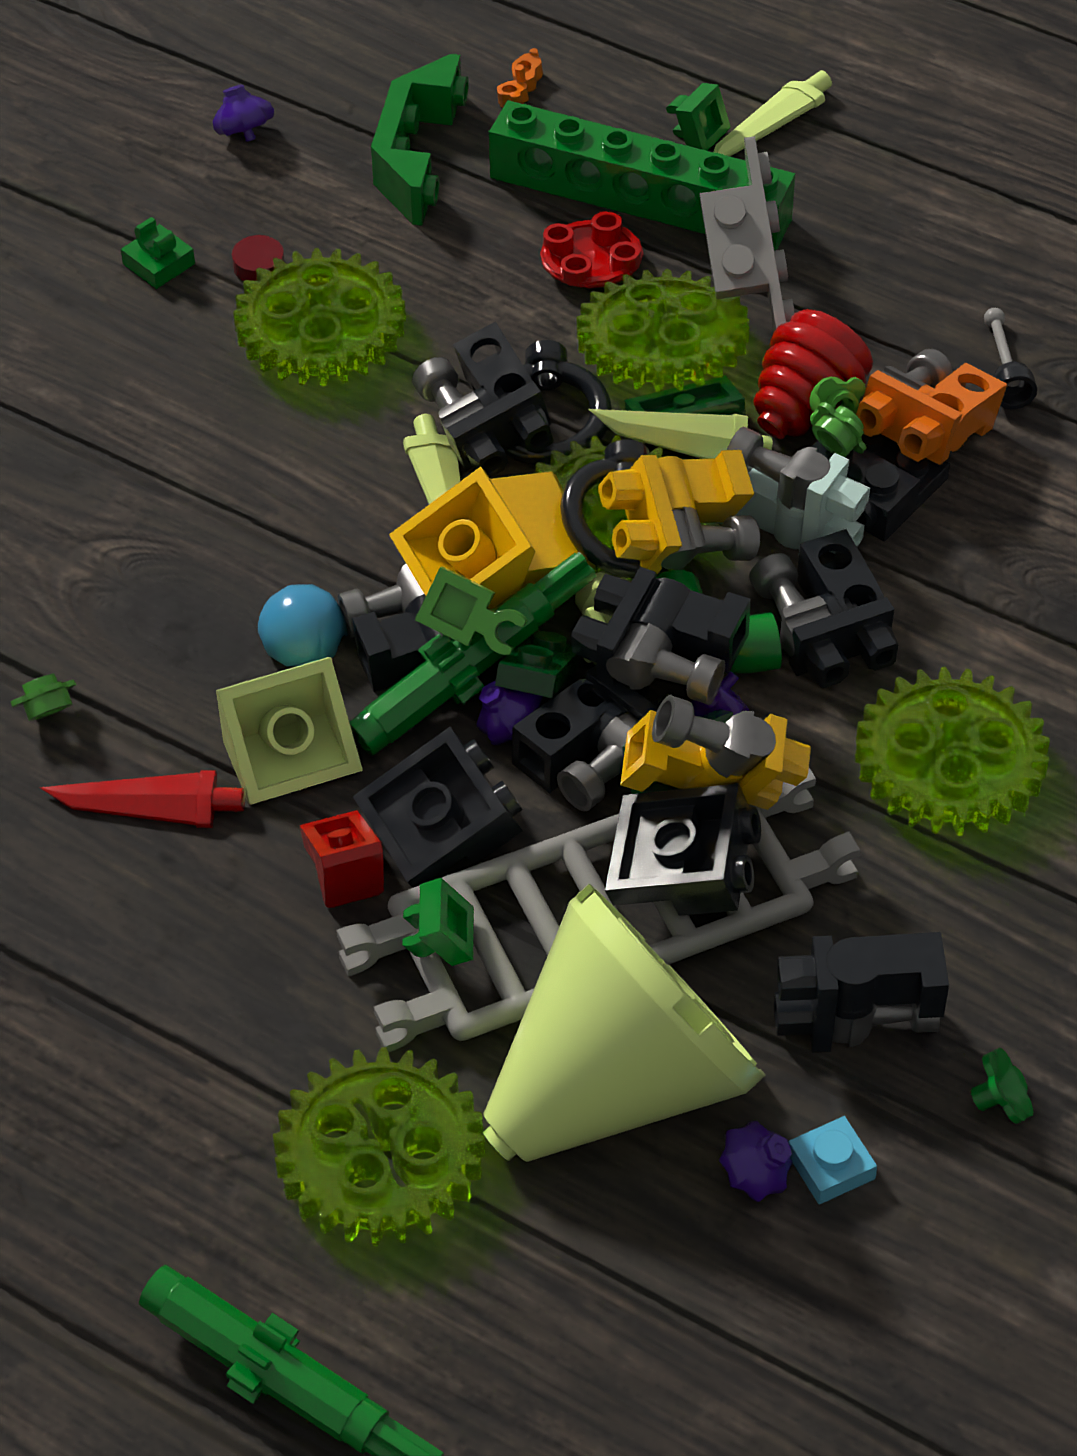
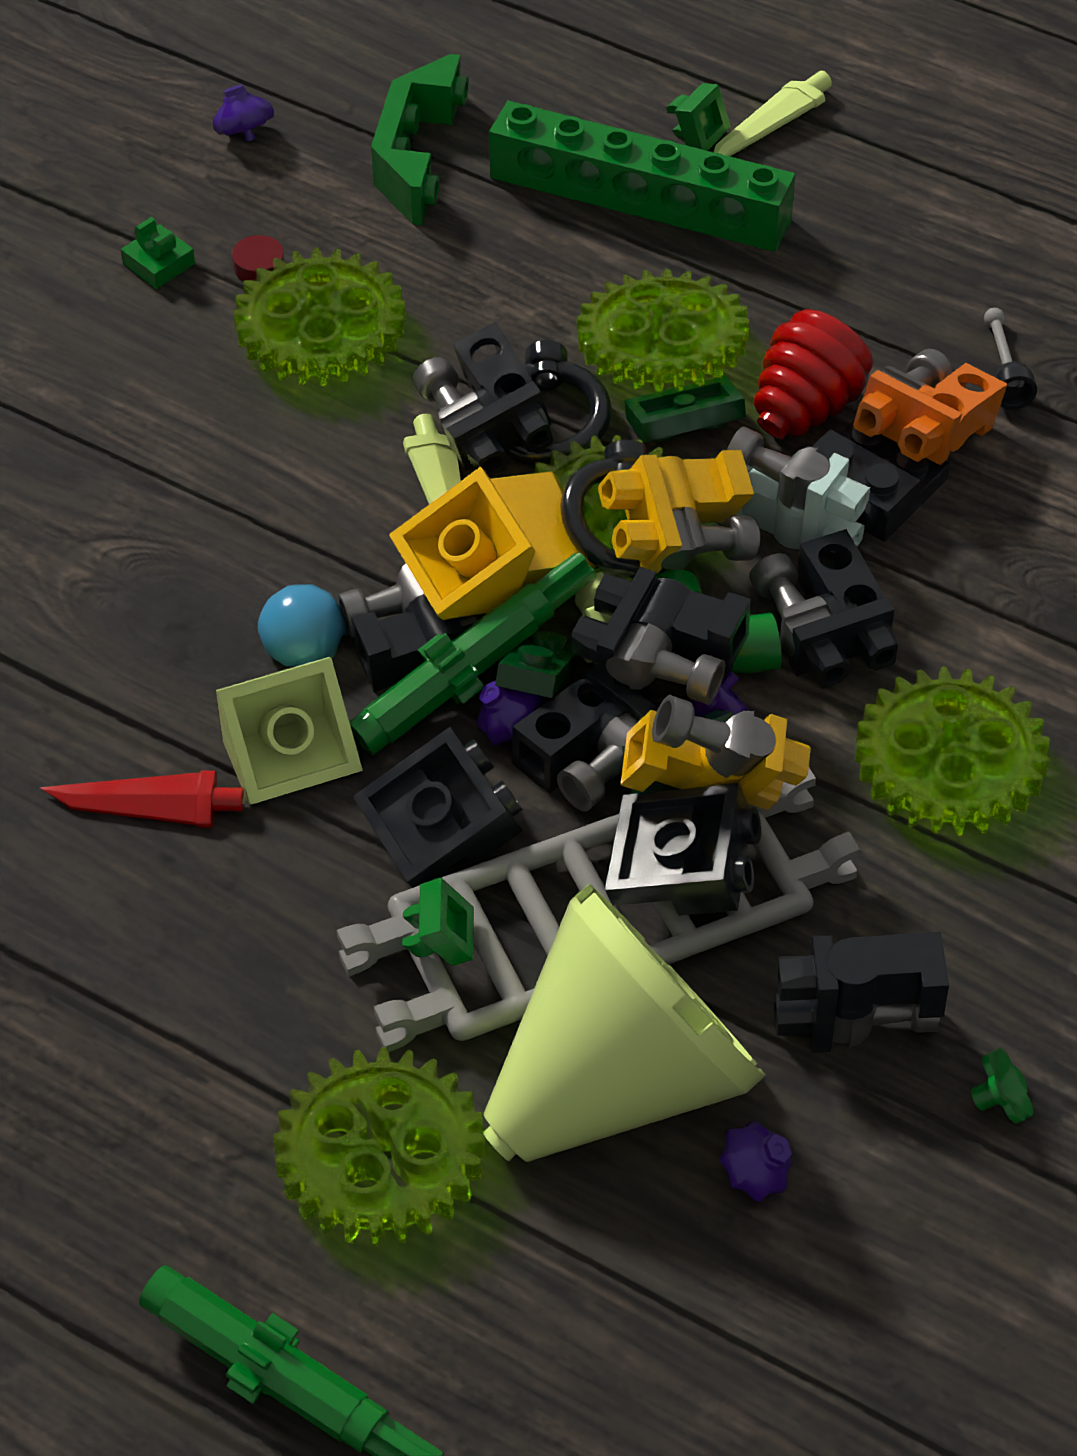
bright green plate [10,673,76,721] -> none
red slope [299,810,384,908] -> none
bright green plate [415,567,528,655] -> none
orange piece [497,48,543,108] -> none
red dish [540,211,643,288] -> none
yellowish green bar [588,409,773,459] -> none
light grey bracket [700,136,795,331] -> none
medium azure plate [788,1116,877,1205] -> none
bright green plate [809,377,866,426] -> none
bright green plate [812,402,867,457] -> none

